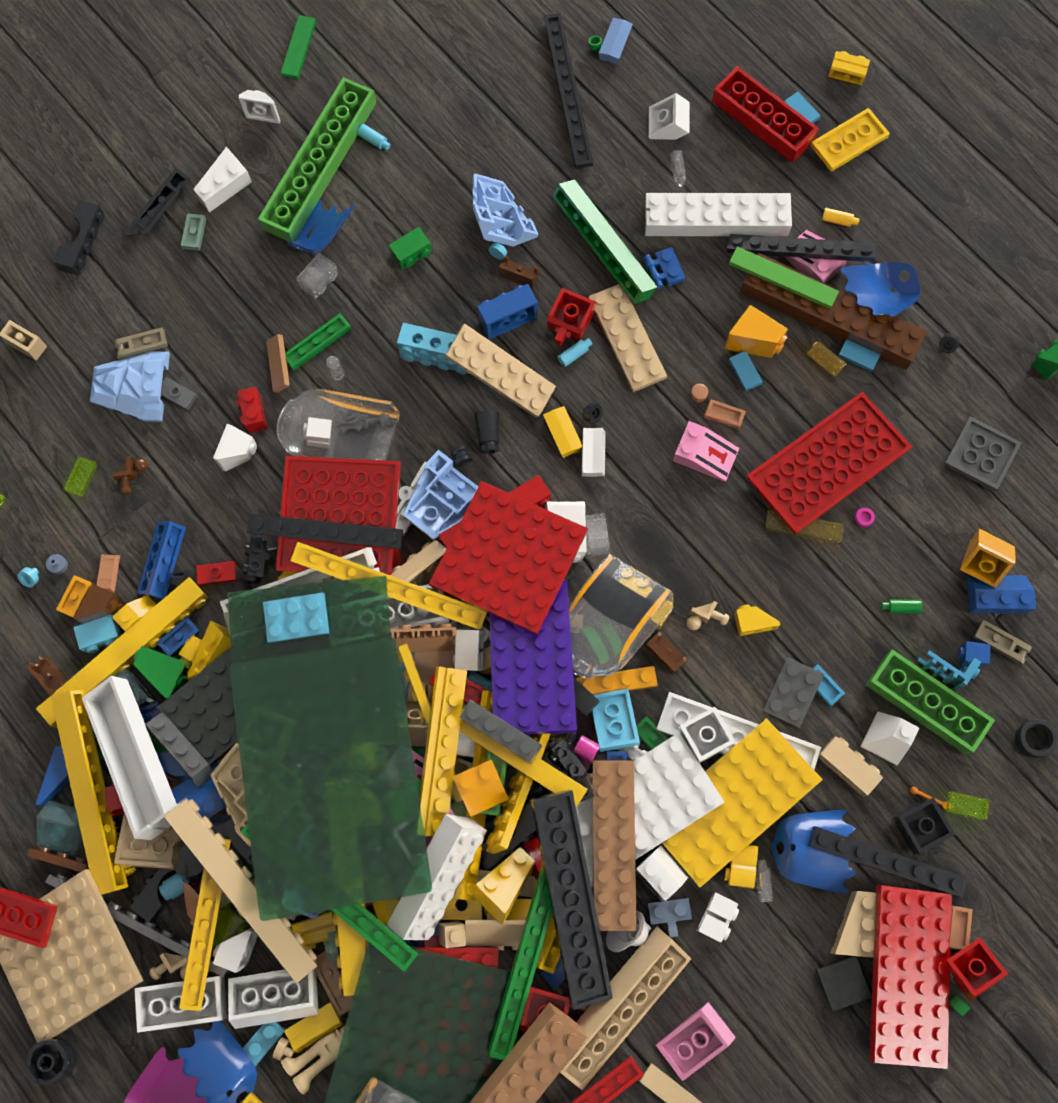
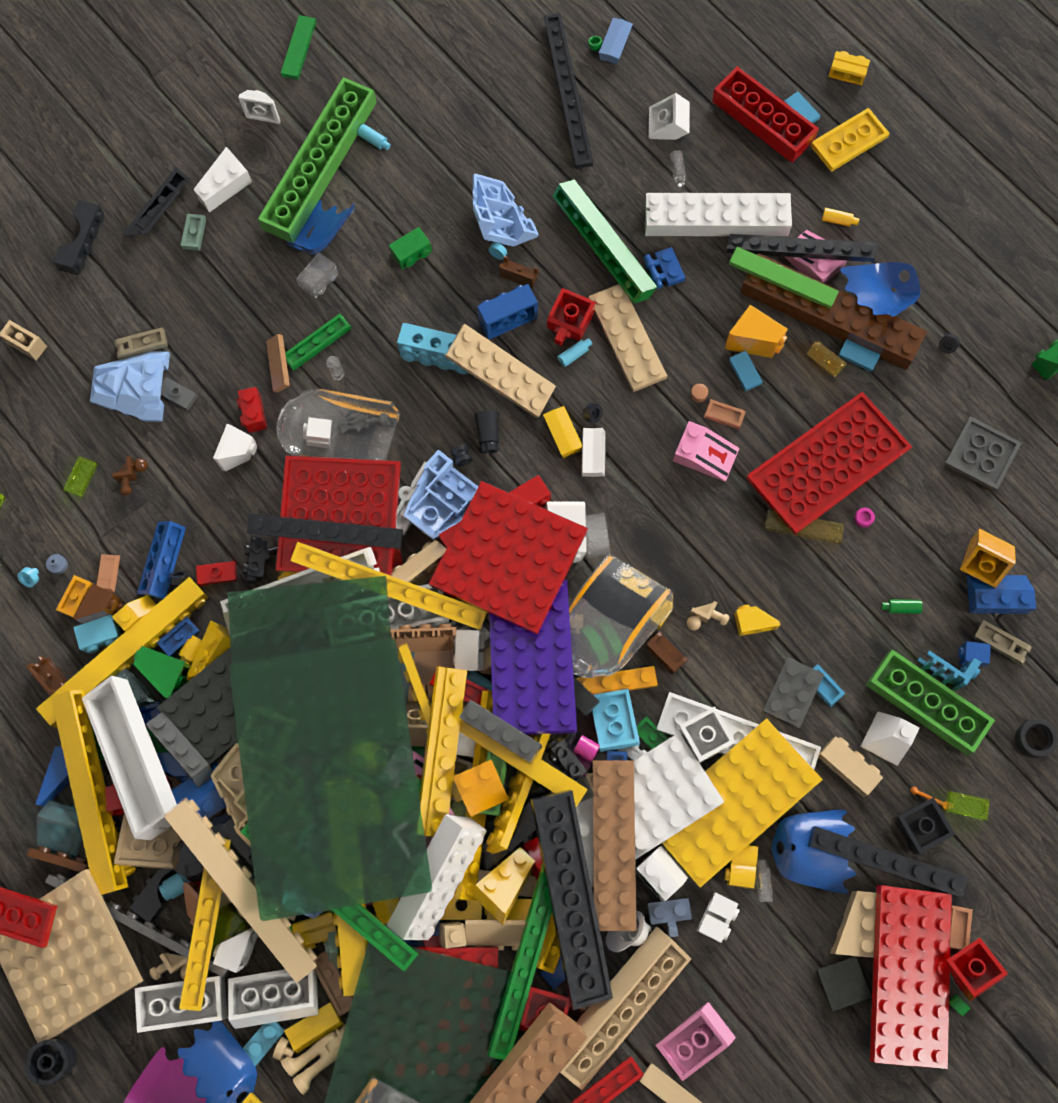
medium azure plate [263,593,329,643] -> none

